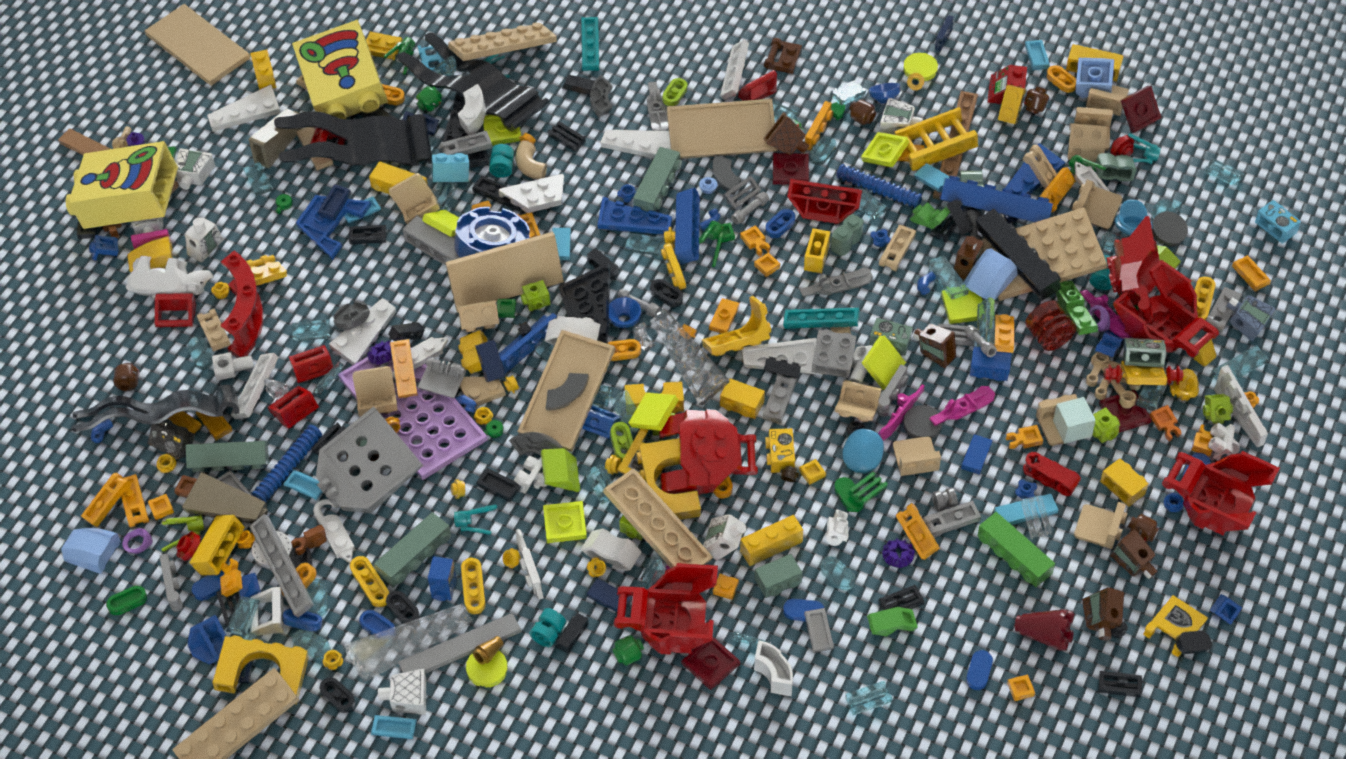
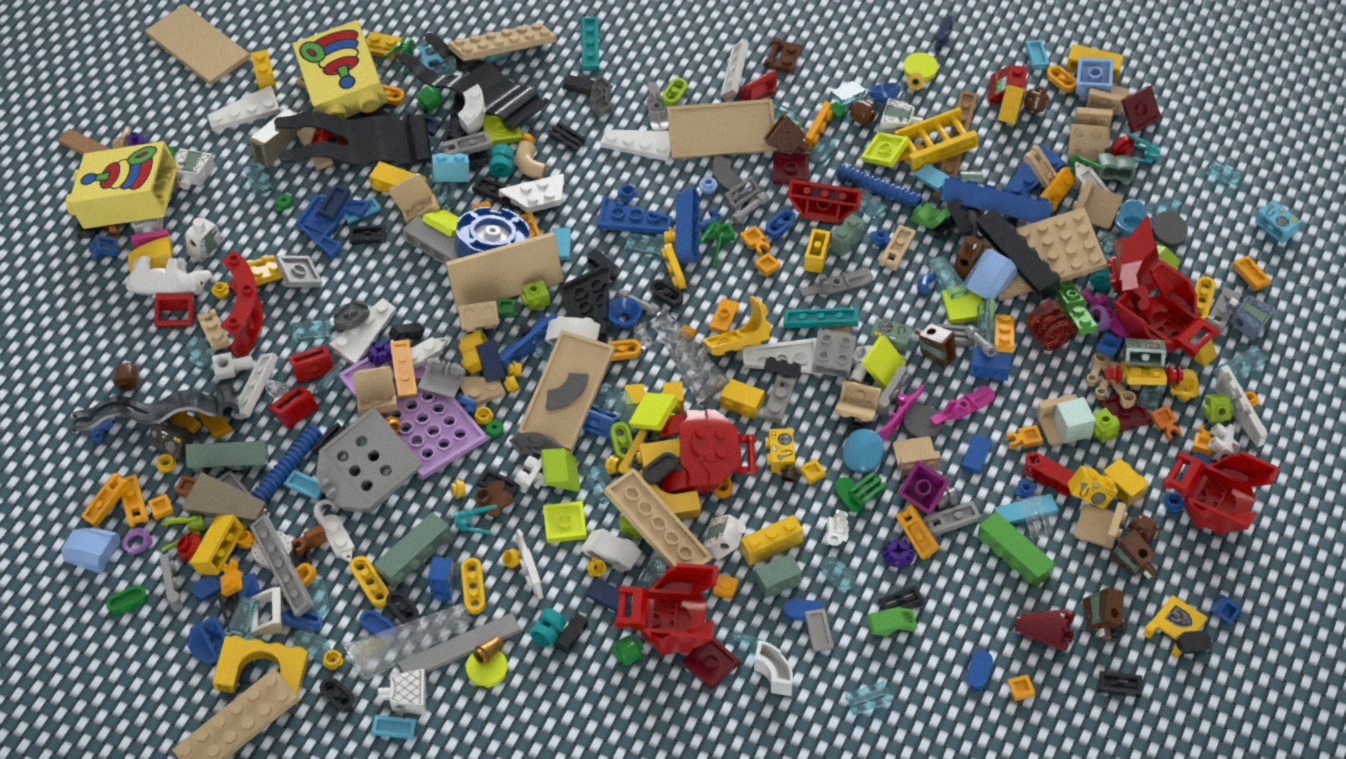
sand green brick [633,147,682,212] -> none
none -> light grey plate [274,255,322,287]
none -> reddish brown plate [475,481,514,517]
none -> yellow plate [507,360,522,378]
none -> black tile [642,452,678,485]
none -> magenta slope [897,460,951,515]
none -> yellow brick [1068,465,1118,510]

